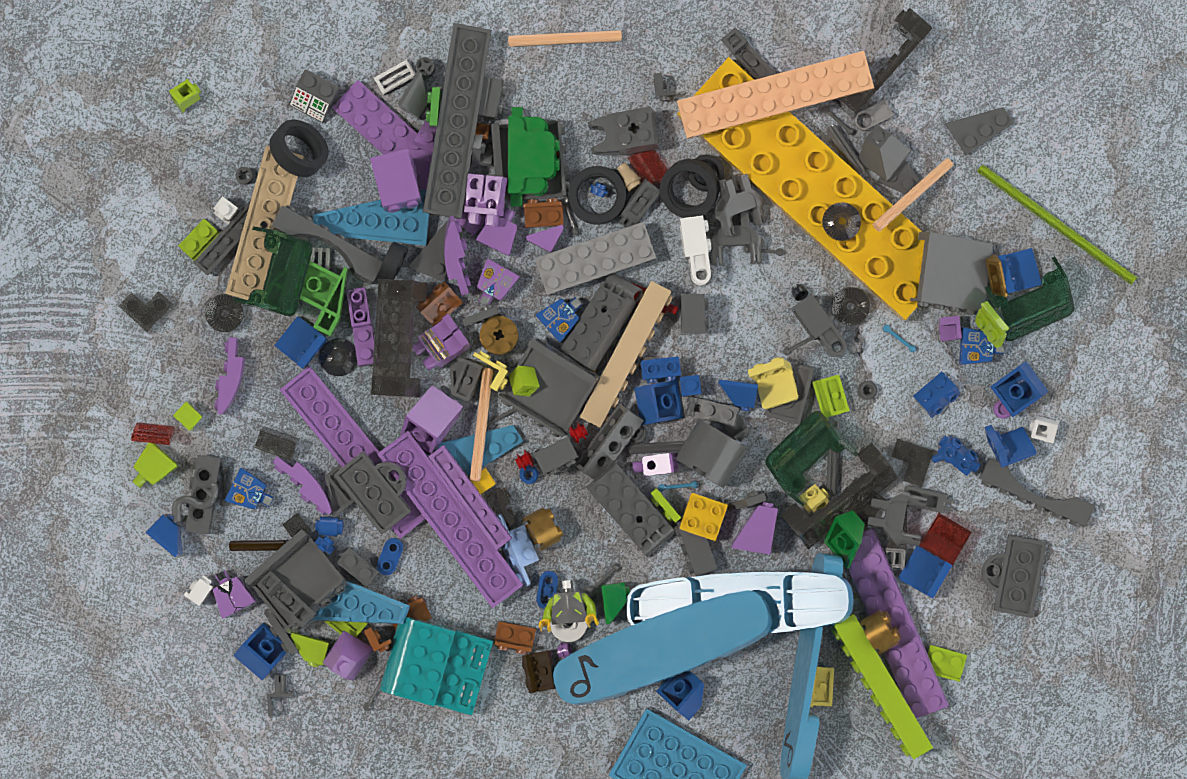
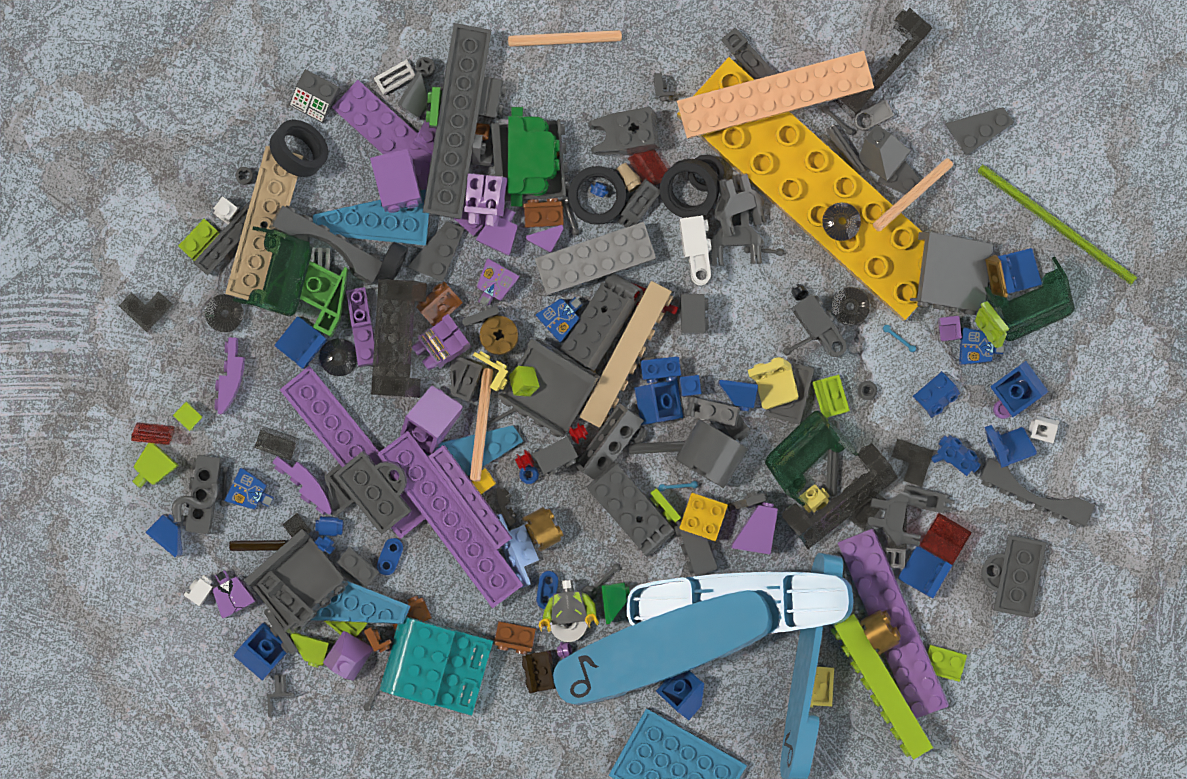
lime brick [169,79,201,113] -> none
medium lavender slope [444,215,471,295] -> none
torso [633,452,679,476] -> none
green slope [824,510,864,569] -> none

